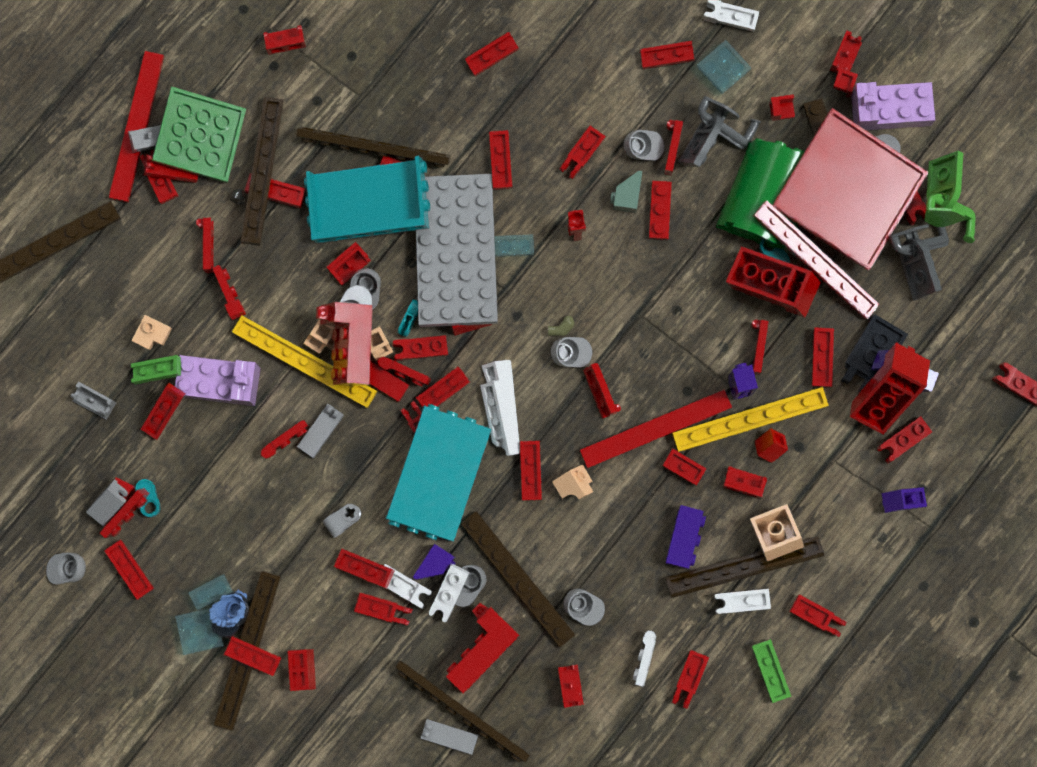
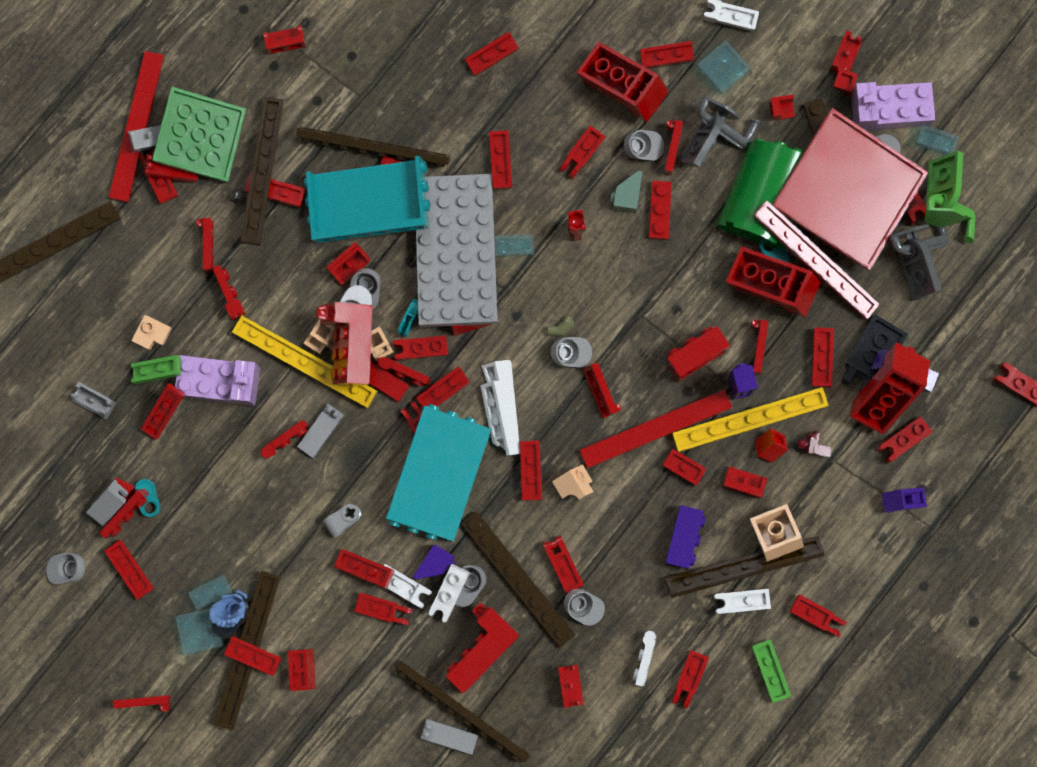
none -> red hinge [113,695,171,712]
none -> red plate [542,535,584,594]
none -> red hinge [576,41,669,122]
none -> red brick [665,326,730,382]
none -> piece [797,430,832,458]
none -> clear light blue plate [915,124,959,154]

